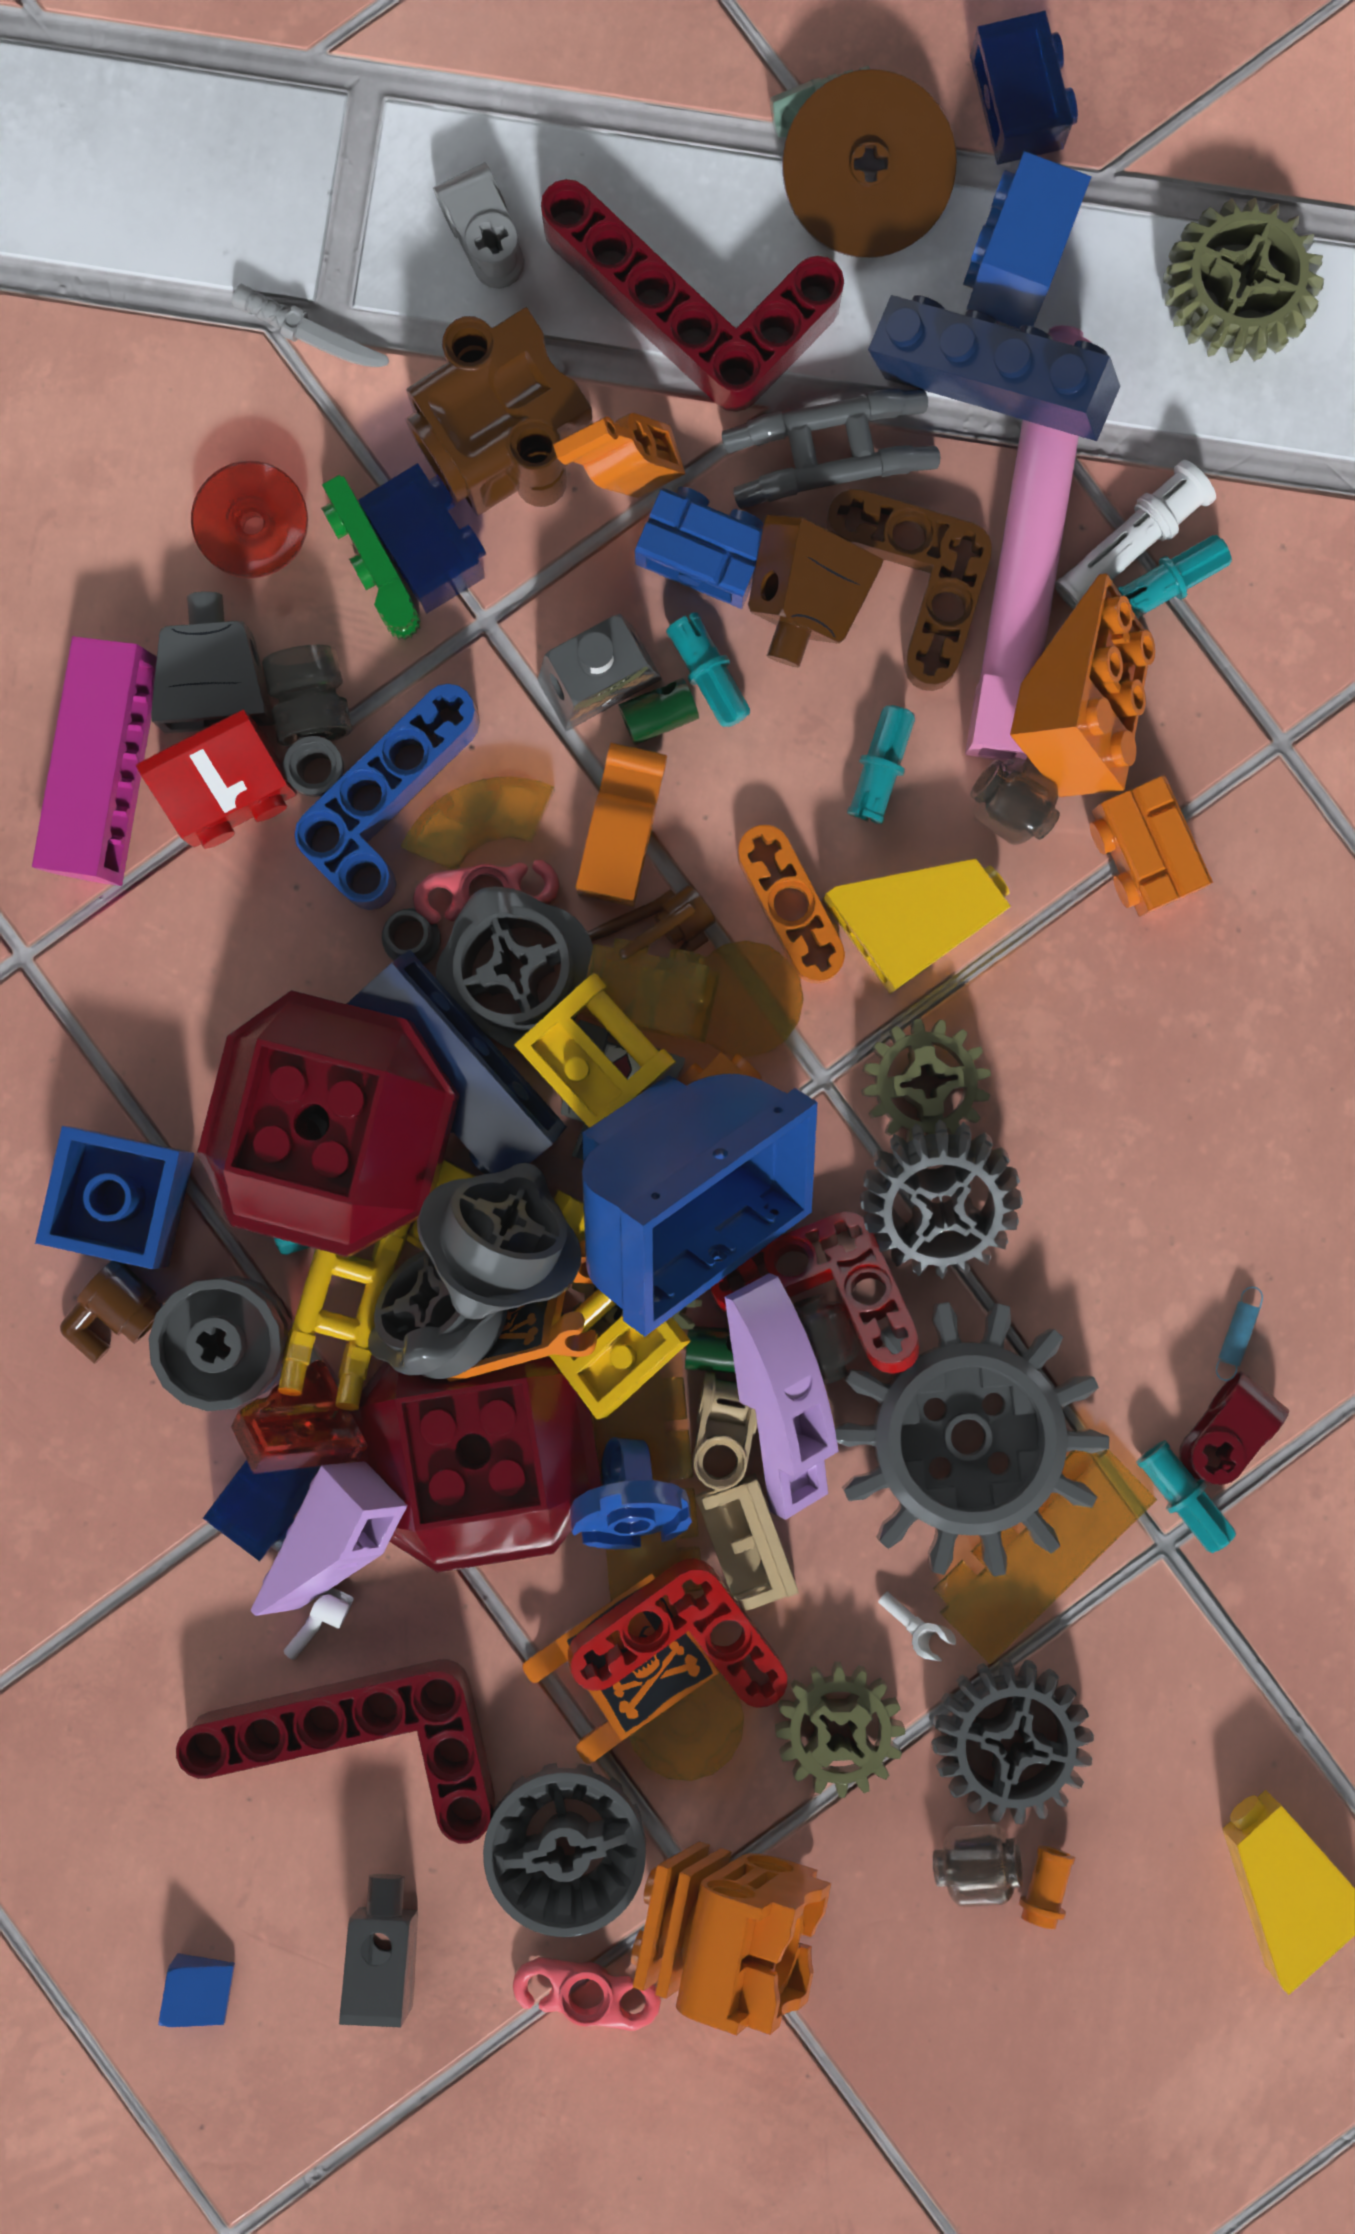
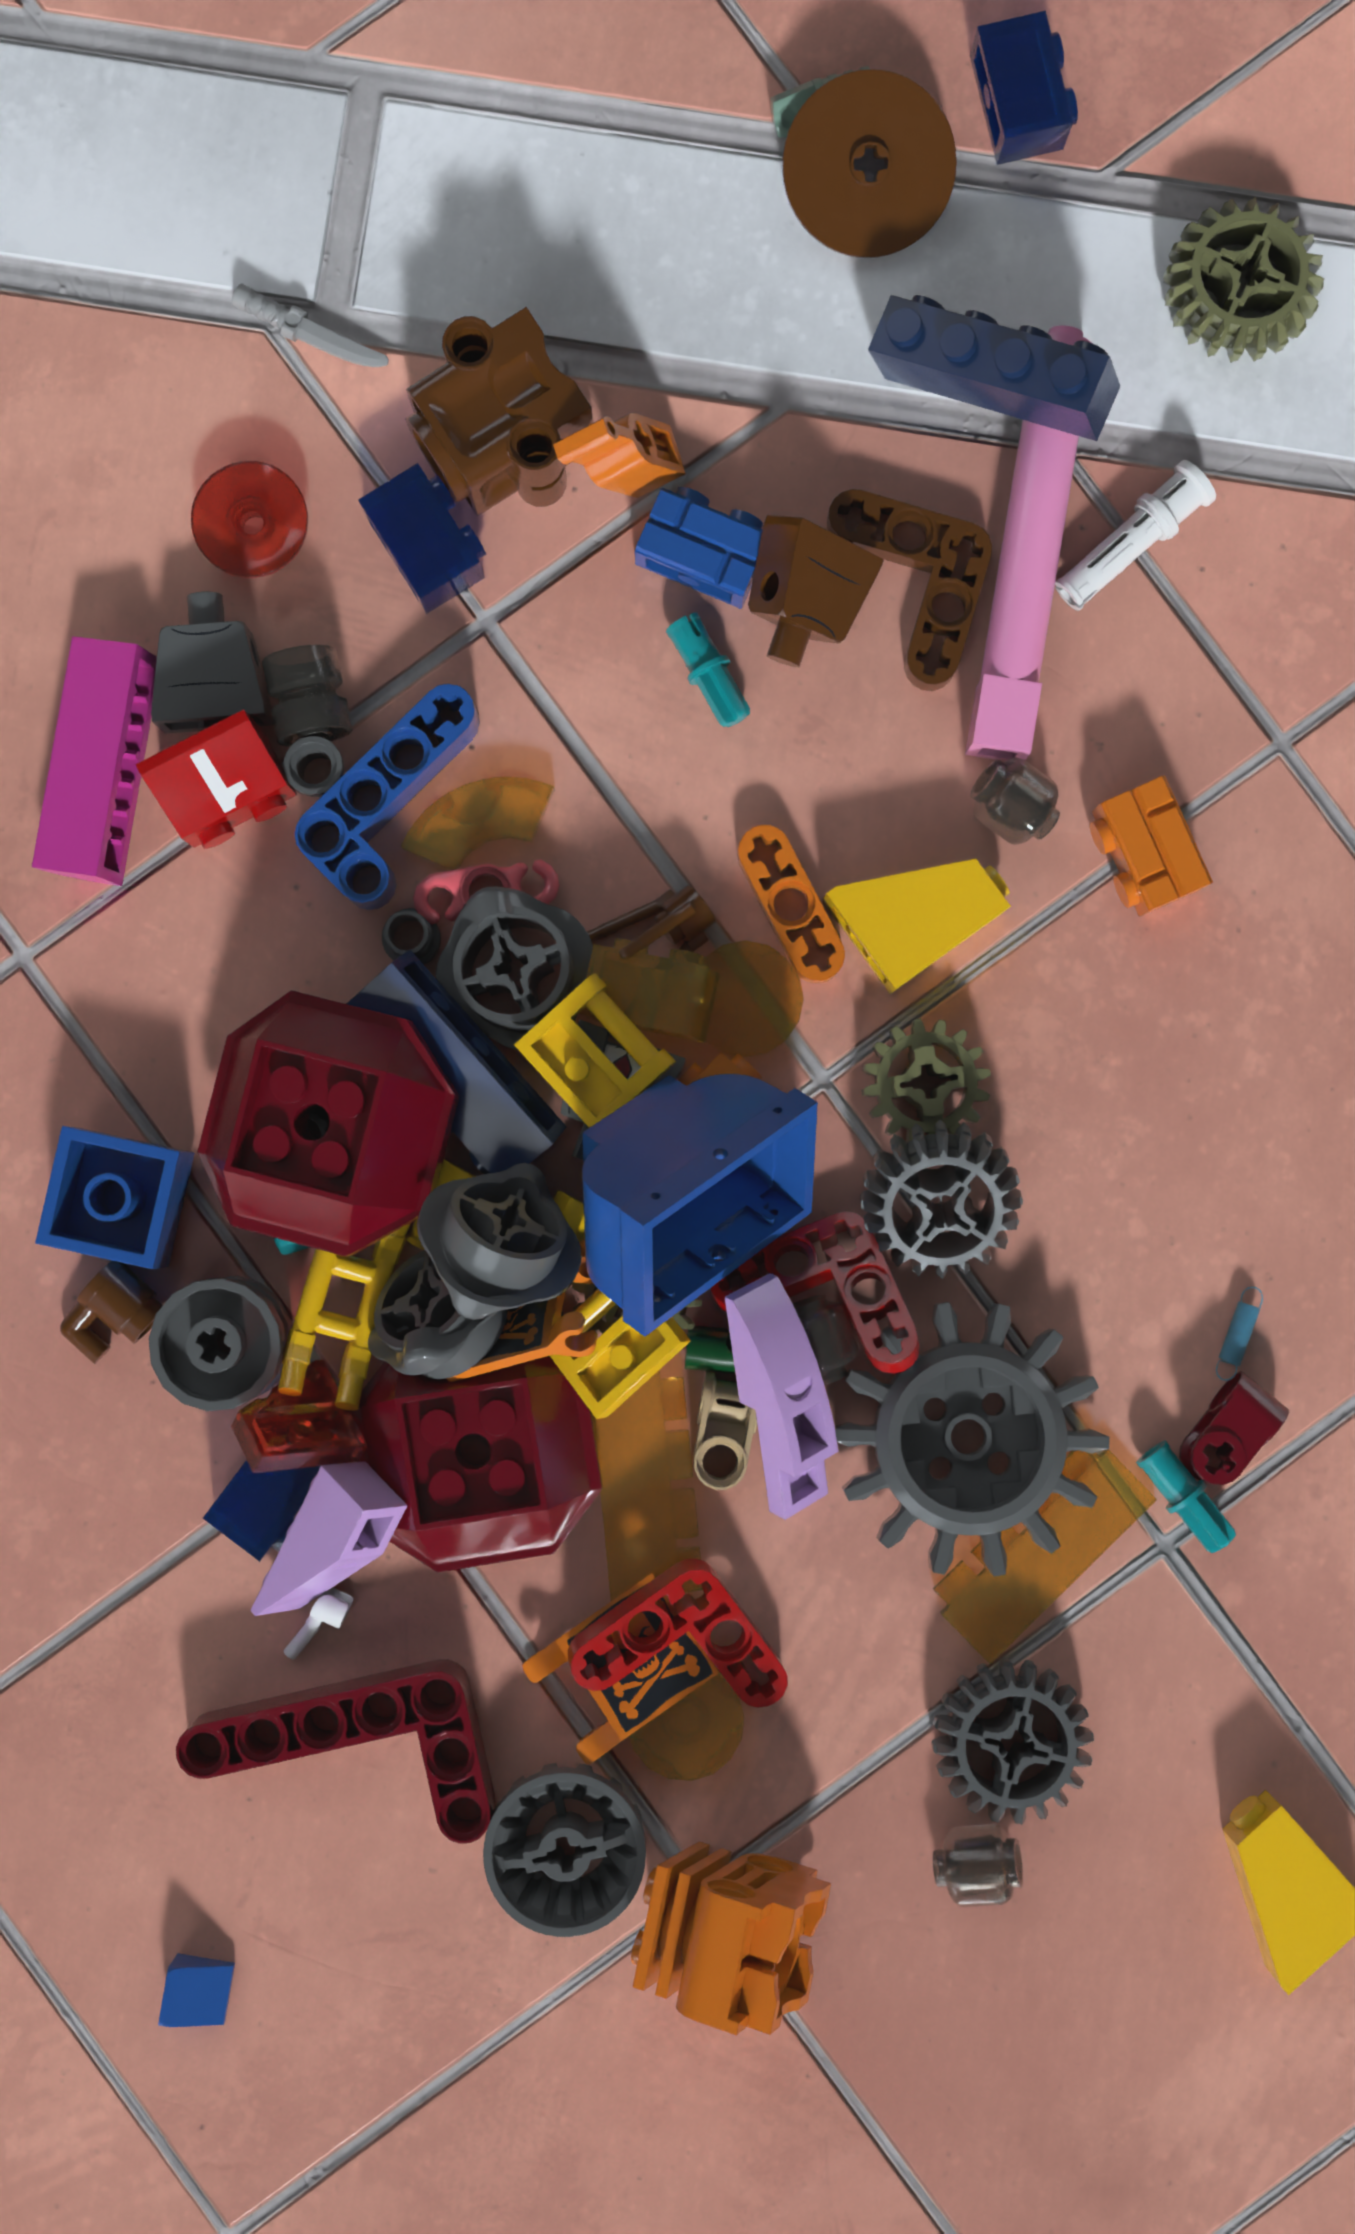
green hinge [321,475,421,640] -> none
dark grey torso [339,1874,418,2028] -> none
light grey piece [433,162,524,289] -> none
coral piece [512,1957,661,2031] -> none
dark grey torso [538,614,662,732] -> none
dark red beam [541,179,844,412] -> none
blue tile [570,1437,692,1549] -> none
orange piece [576,742,667,907] -> none
dark green piece [618,678,699,745] -> none
tan hinge [695,1473,799,1611] -> none
dark grey piece [722,389,941,509] -> none
olive gear [775,1662,905,1798] -> none
teal axle [847,705,915,824] -> none
white hand [878,1591,956,1662] -> none
blue brick [963,151,1092,329] -> none
orange slope [1010,573,1155,797] -> none
orange pin [1019,1845,1075,1929] -> none
teal axle [1117,535,1232,619] -> none

